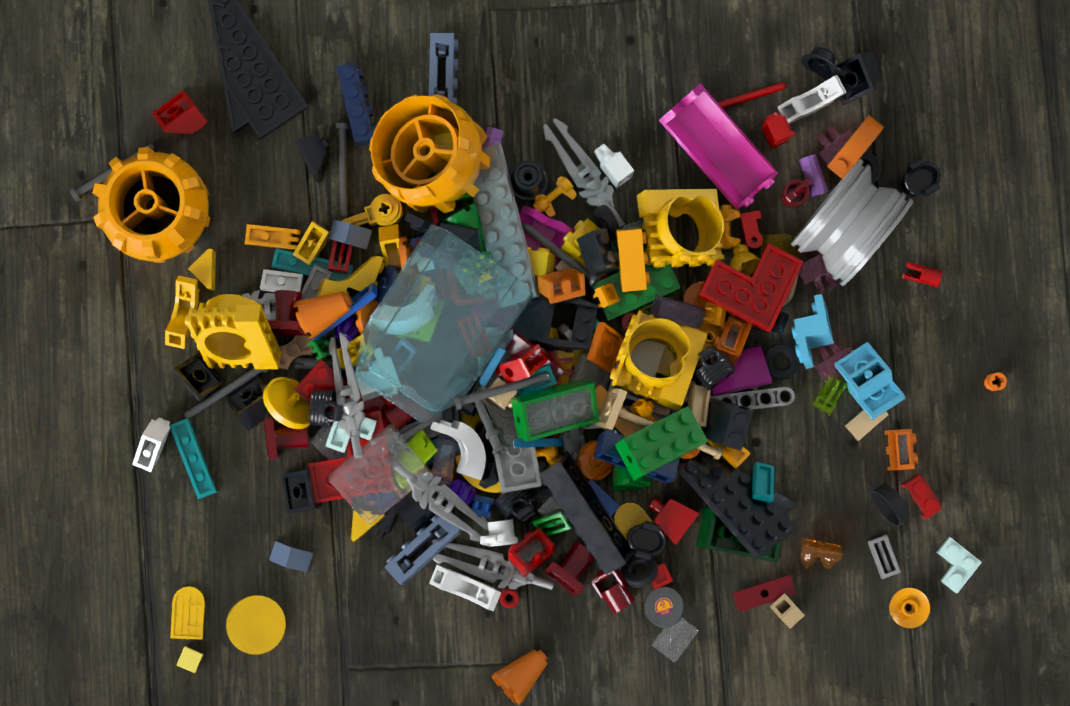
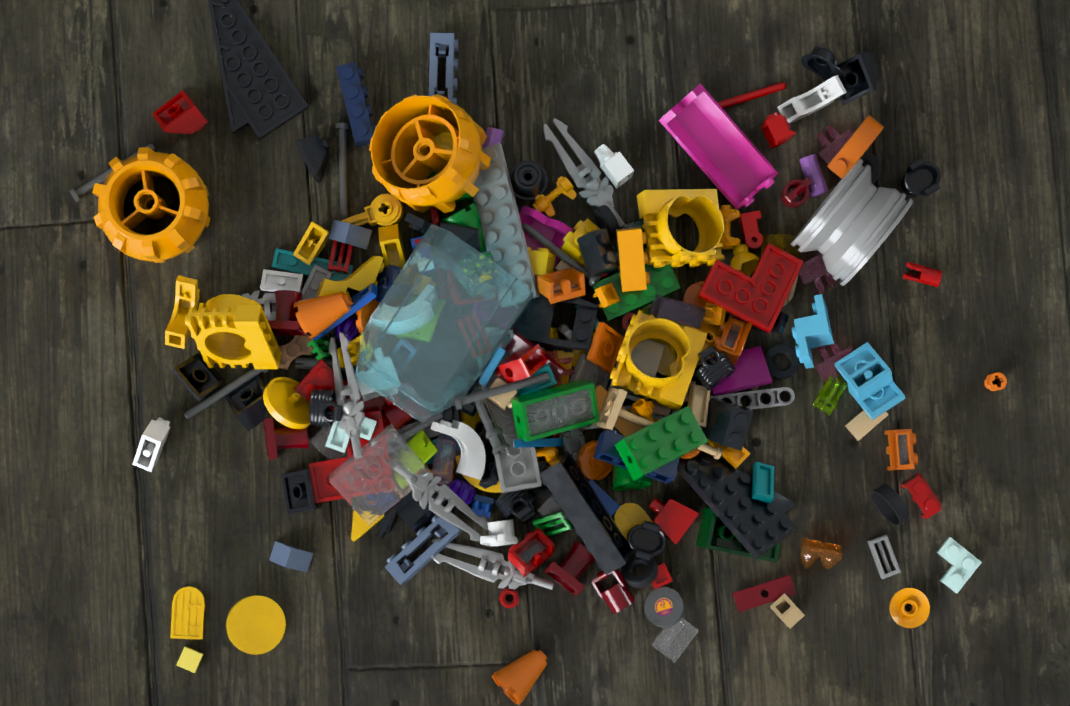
teal tile [169,418,218,500] -> none
yellow slope [188,249,216,291] -> none
light orange hinge [245,224,301,250] -> none
orange tile [399,236,414,276] -> none
white arch [429,565,501,611] -> none

